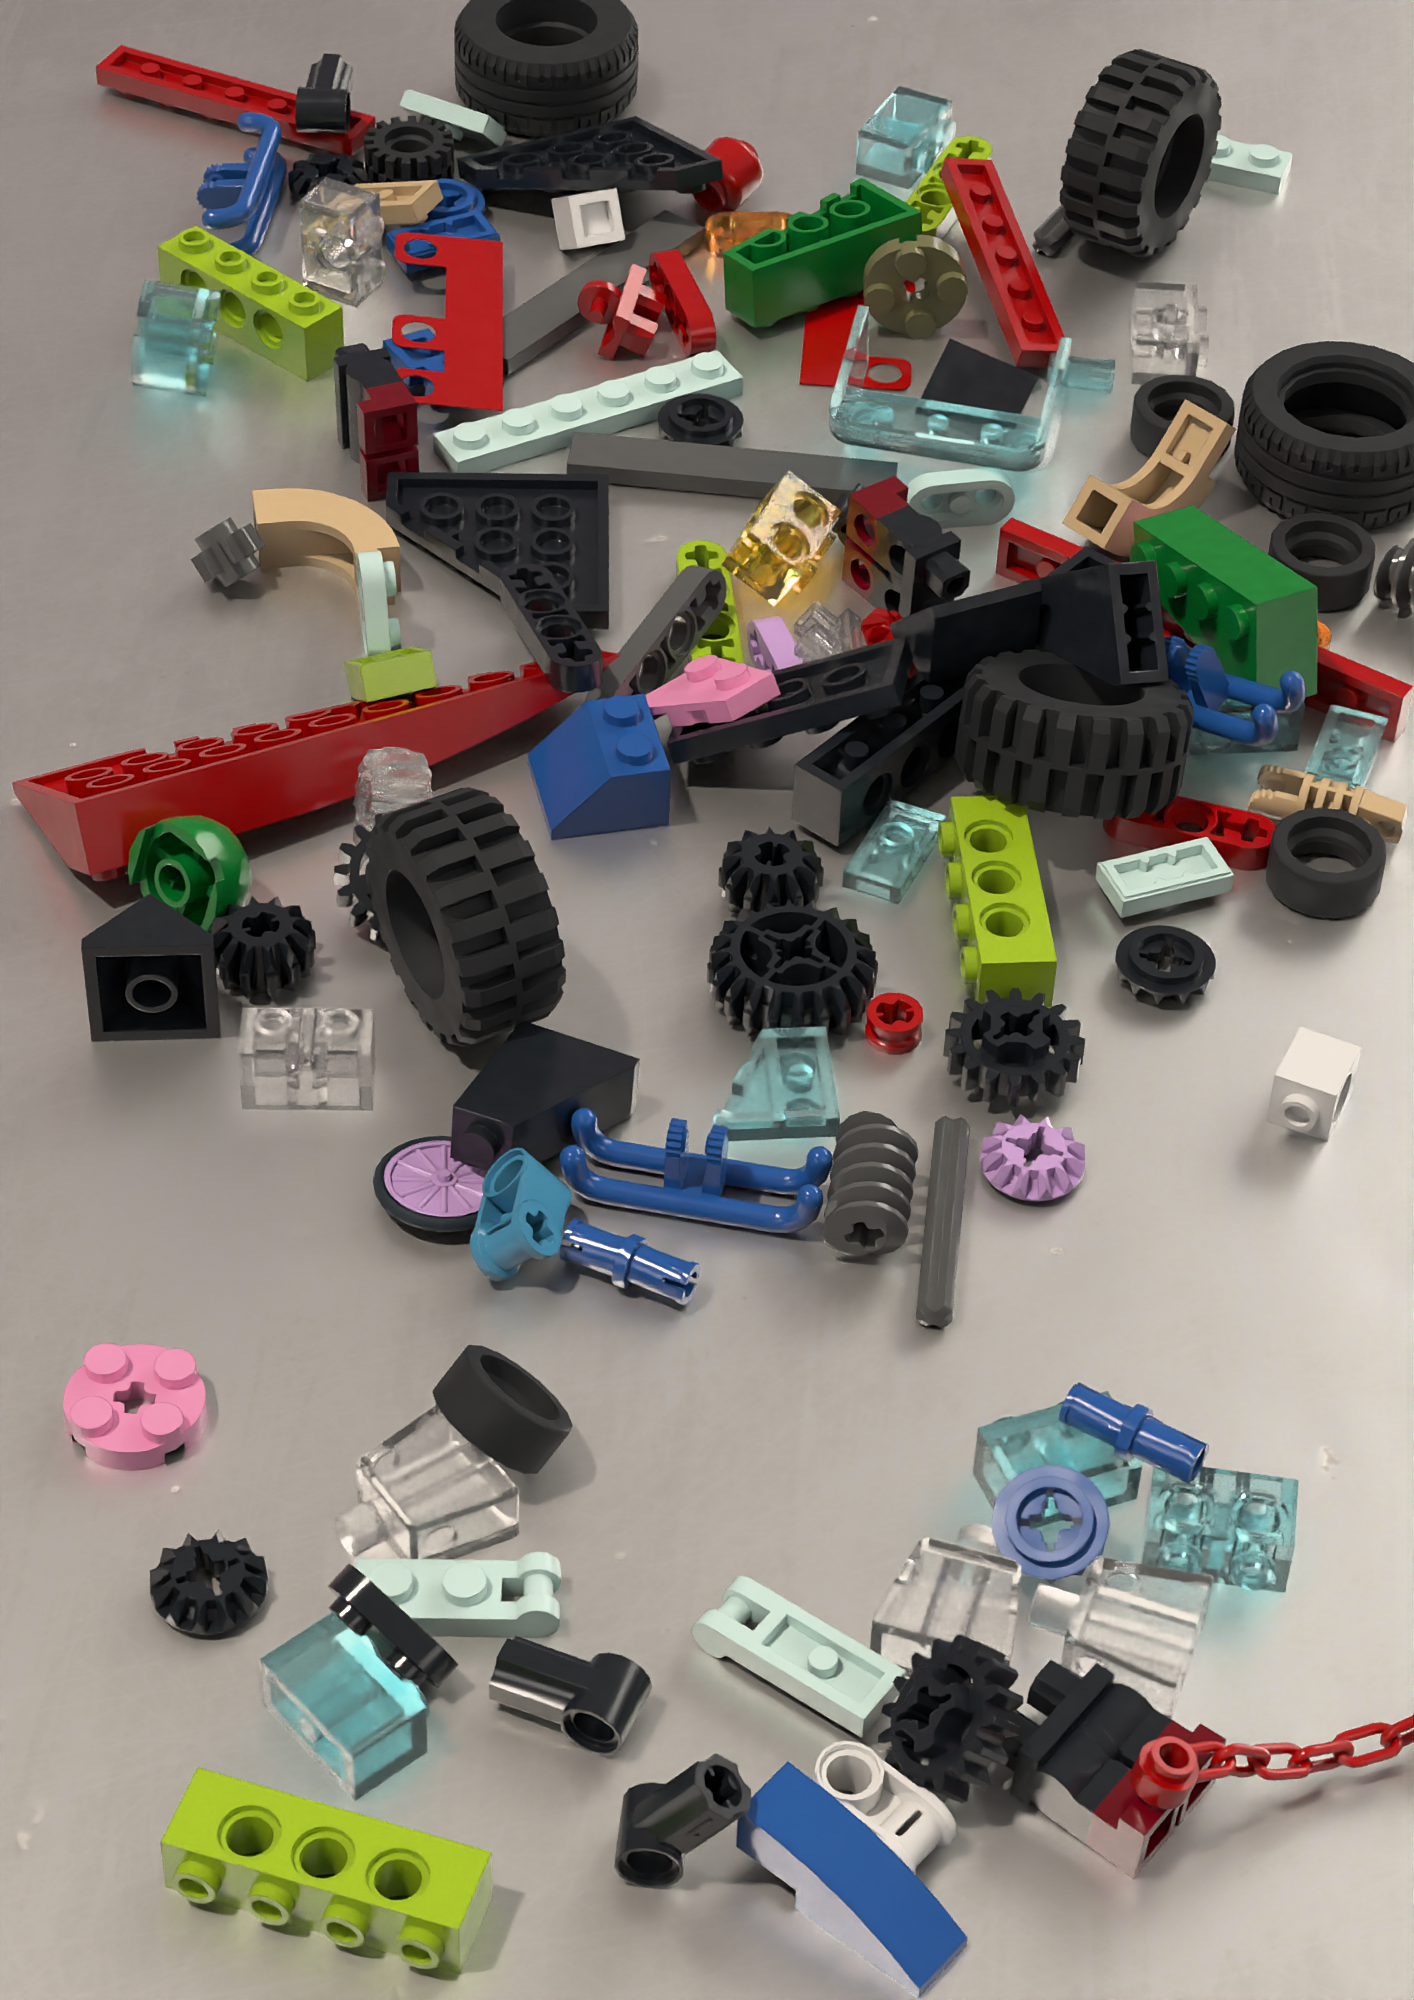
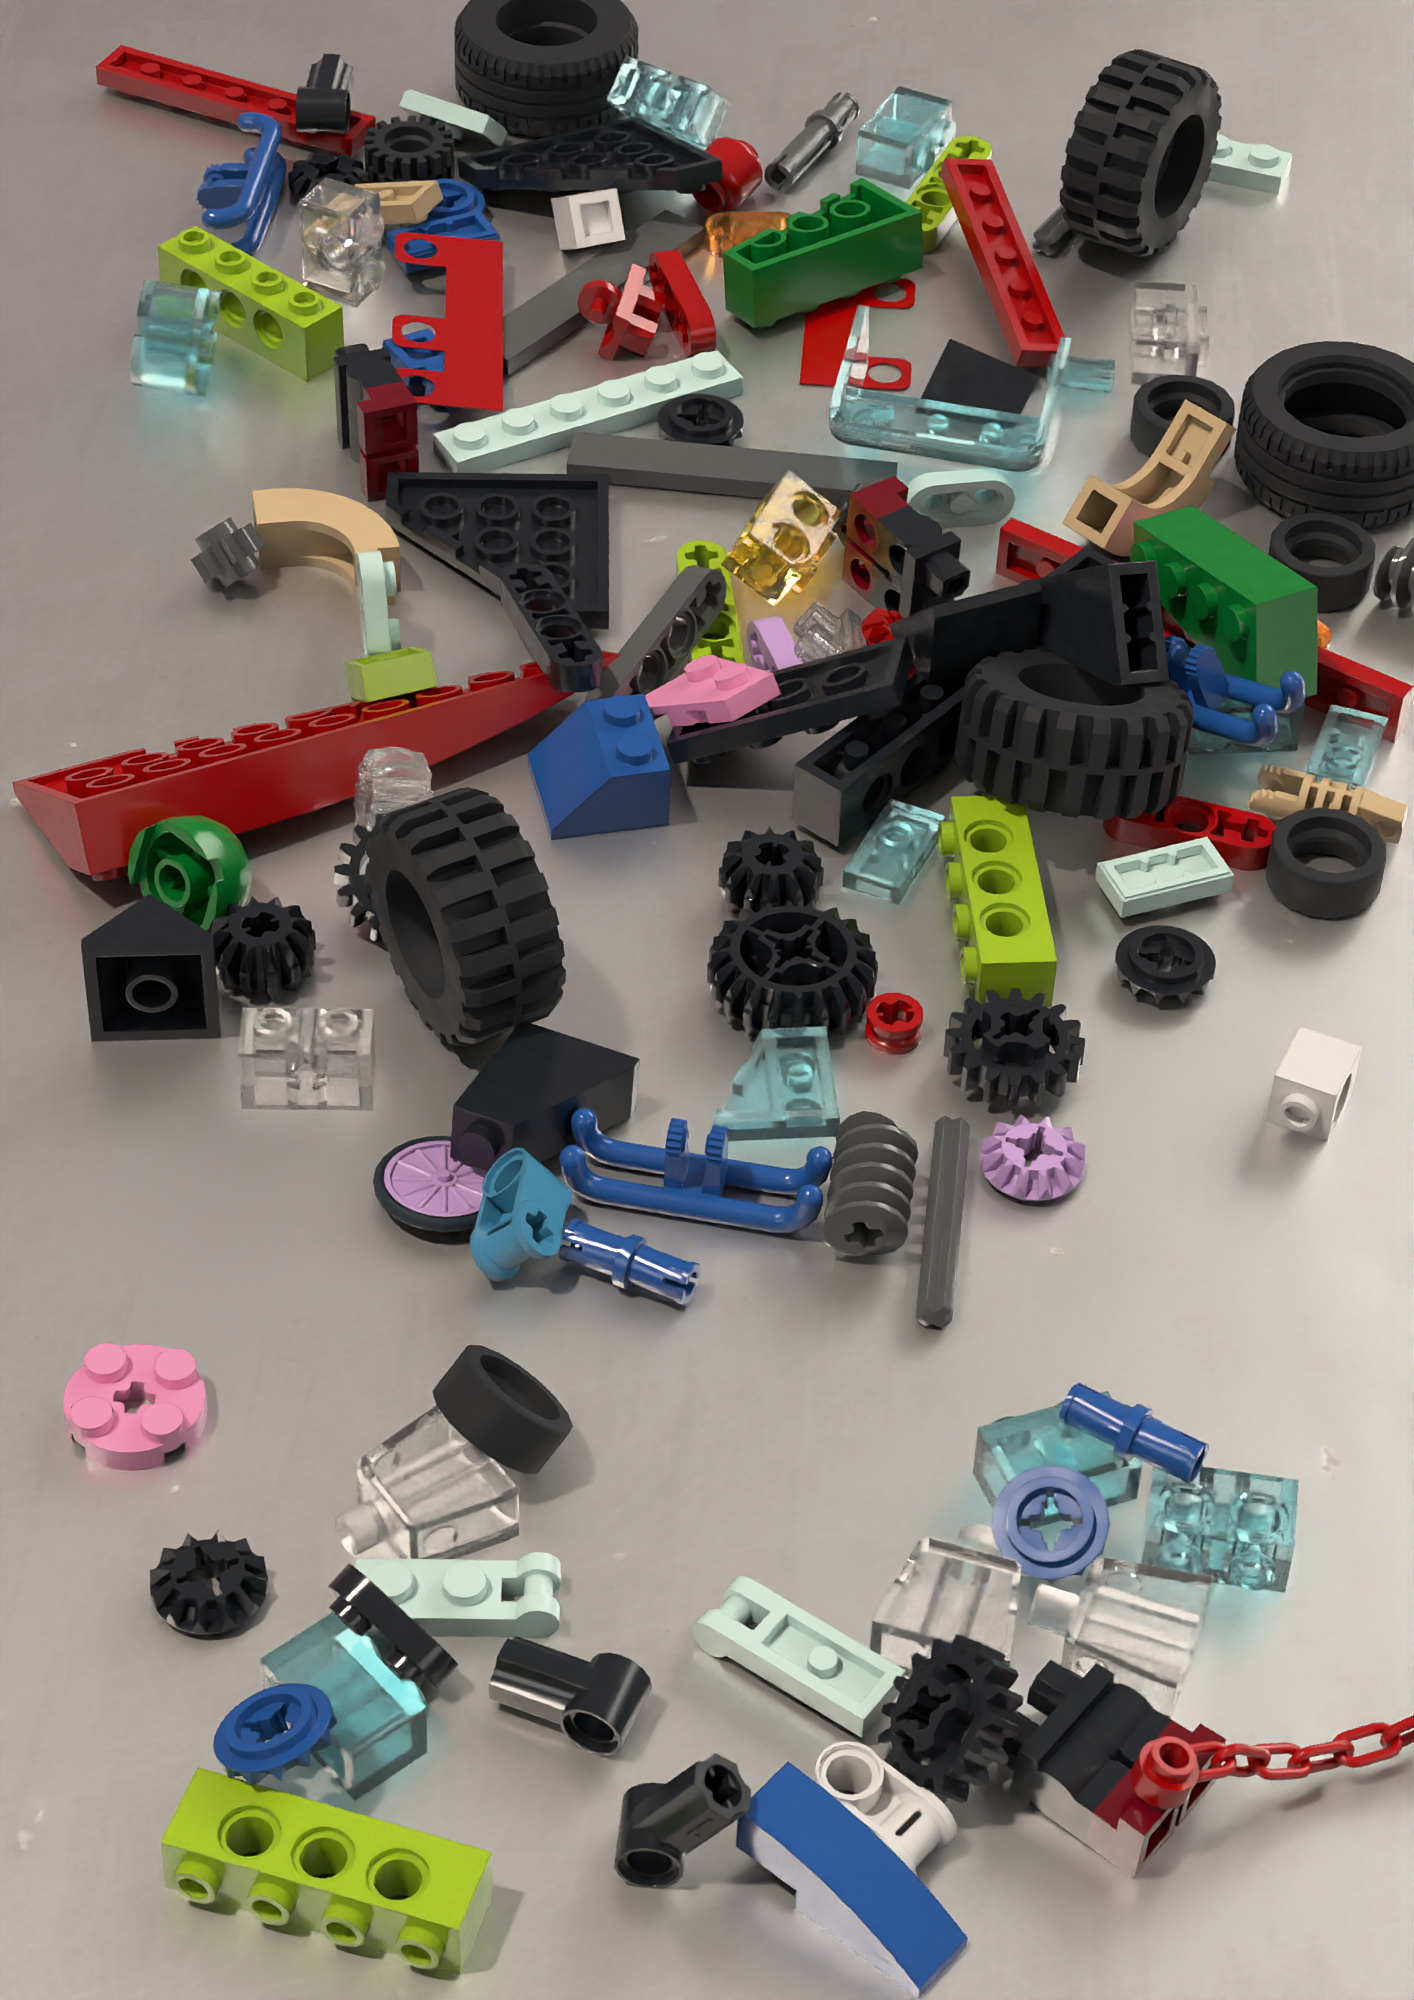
olive plate [863,235,968,339] -> none
none -> blue gear [213,1683,338,1785]
none -> clear light blue brick [607,56,730,148]
none -> dark grey pin [764,92,860,192]

